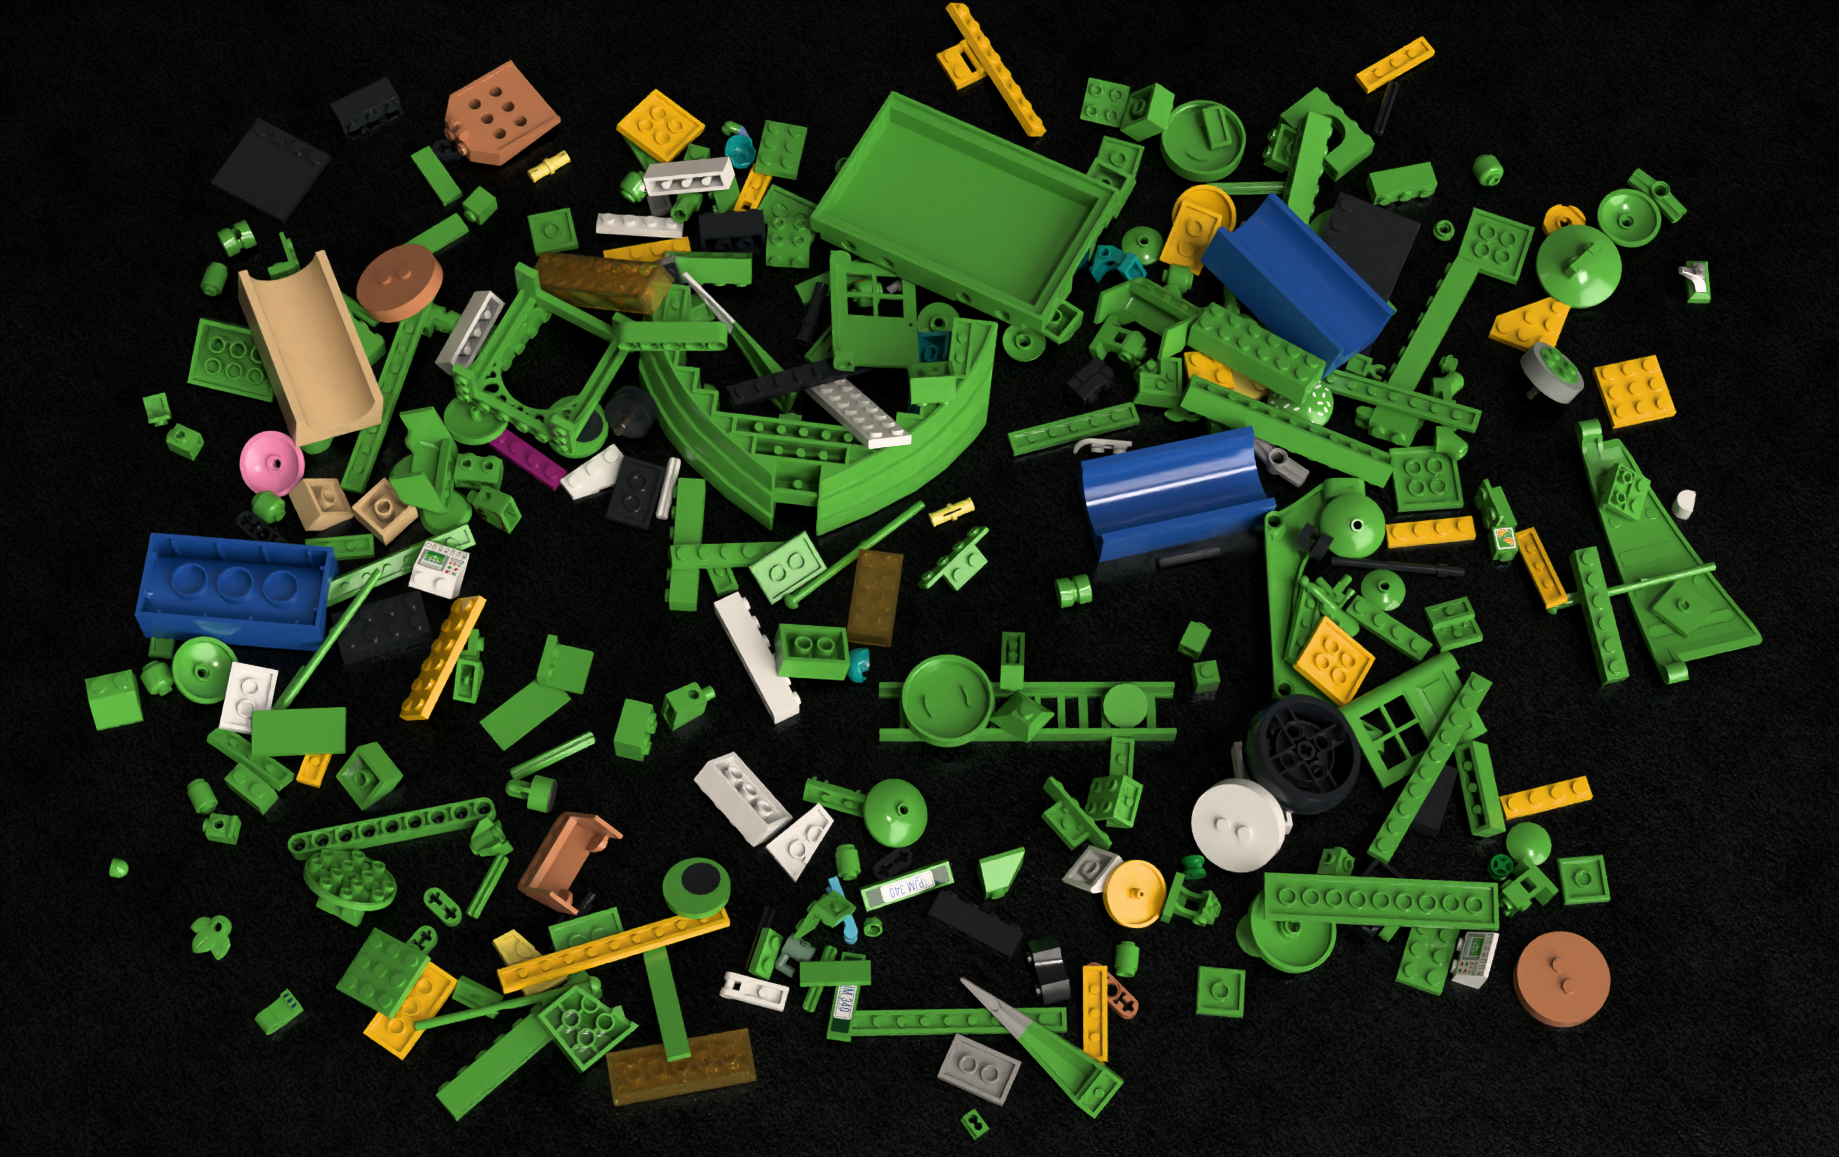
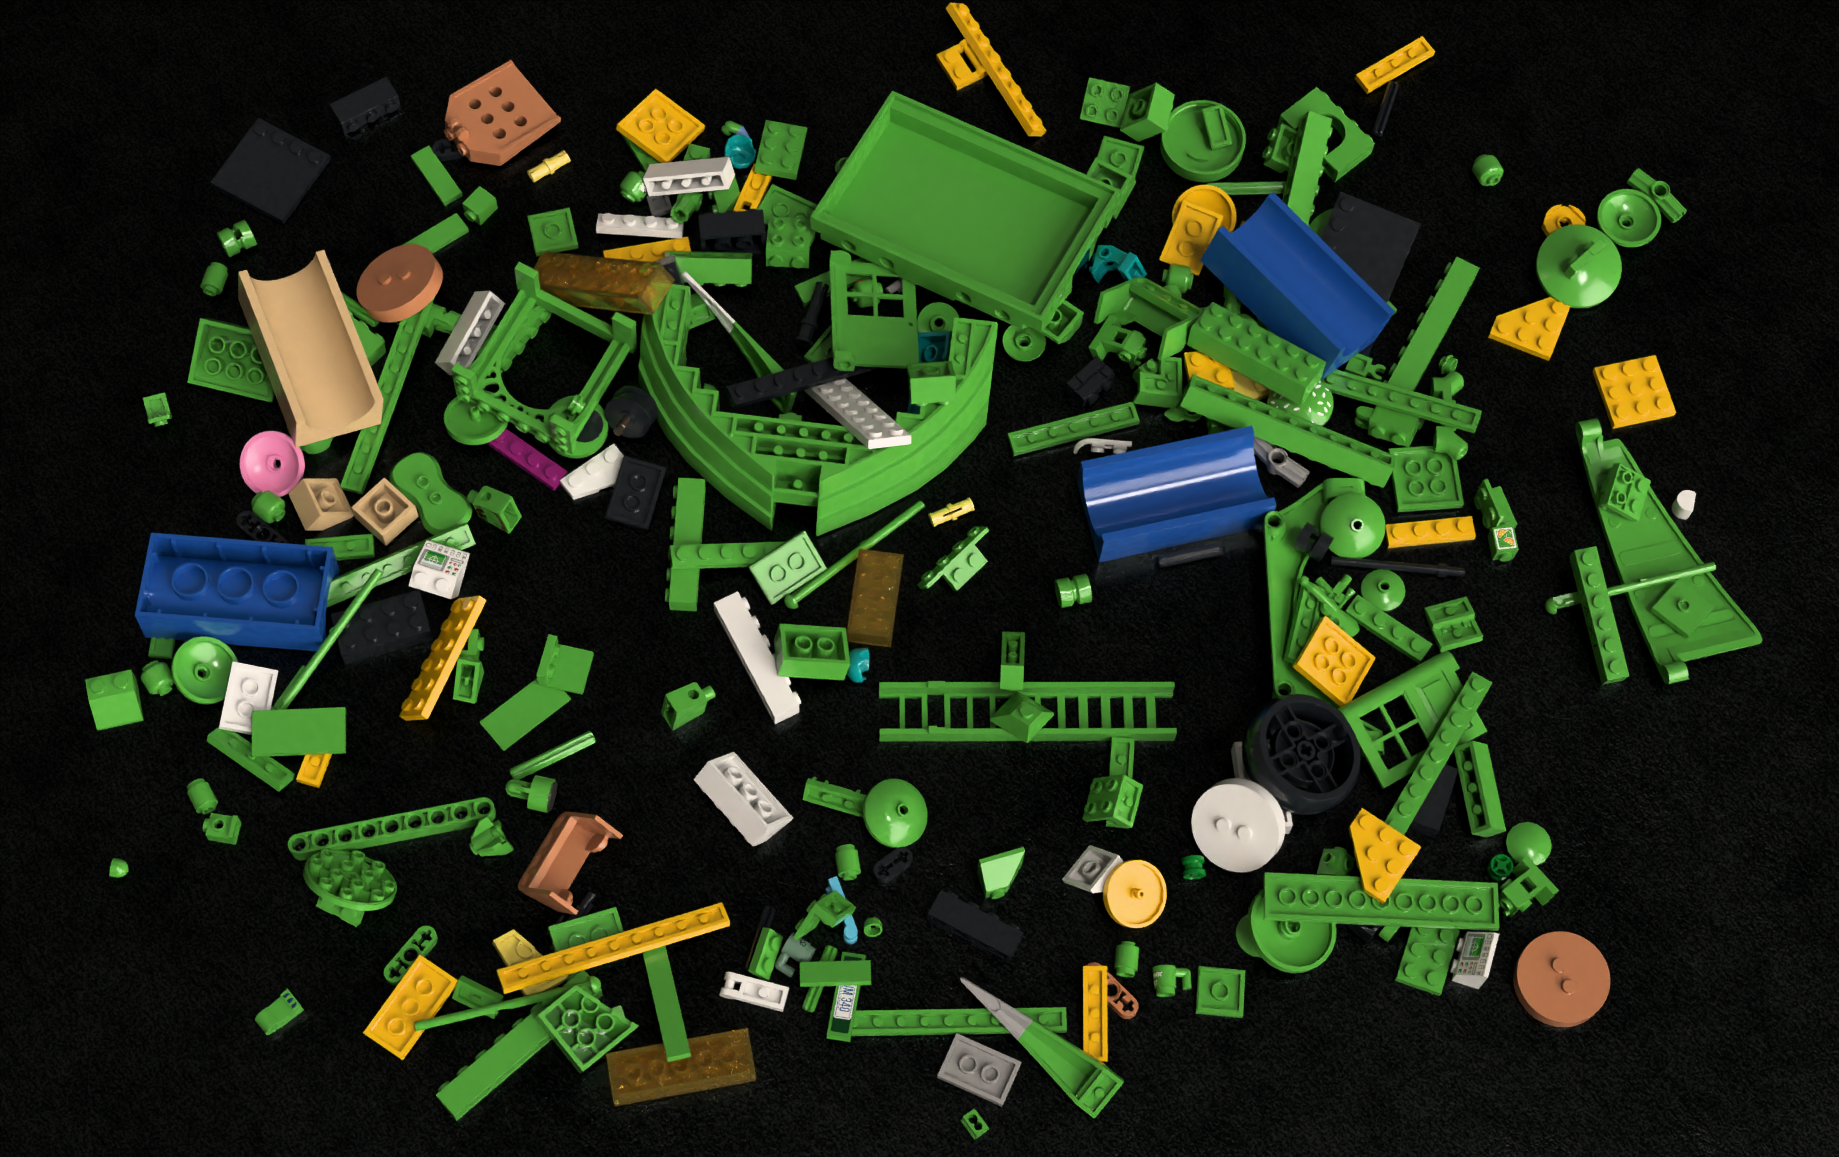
bright green brick [166,423,204,461] -> none
bright green plate [191,915,232,960] -> none
bright green brick [224,762,279,815] -> none
bright green bracket [268,232,301,280] -> none
bright green slope [336,742,403,811] -> none
bright green plate [336,928,431,1019] -> none
bright green windscreen [389,406,458,514] -> none
bright green beam [424,888,462,927] -> none
bright green brick [453,453,504,491] -> none
bright green axle [466,854,508,918] -> none
bright green brick [614,699,658,762] -> none
bright green beam [617,322,728,351] -> none
white axle [656,457,681,520] -> none
bright green piece [663,858,731,919] -> none
bright green plate [705,568,738,597] -> none
white wing [765,803,834,883] -> none
tile [859,859,954,912] -> none
bright green brick [901,655,994,747] -> none
black brick [1025,935,1071,1005] -> none
bright green bracket [1041,776,1112,851] -> none
bright green tile [1102,682,1148,728] -> none
bright green dish [1122,226,1164,265] -> none
bright green tile [1160,872,1221,926] -> none
bright green brick [1177,621,1211,661] -> none
bright green brick [1191,660,1220,694] -> none
bright green brick [1366,162,1437,205] -> none
bright green plate [1433,220,1455,241] -> none
bright green plate [1457,208,1535,285] -> none
yellow plate [1499,776,1593,821] -> none
yellow plate [1515,527,1568,609] -> none
light grey wheel [1521,342,1584,404] -> none
bright green tile [1556,855,1611,905] -> none
piece [1679,261,1711,303] -> none
none -> bright green plate [567,394,586,415]
none -> bright green piece [1152,965,1192,997]
none -> yellow plate [1349,808,1421,904]

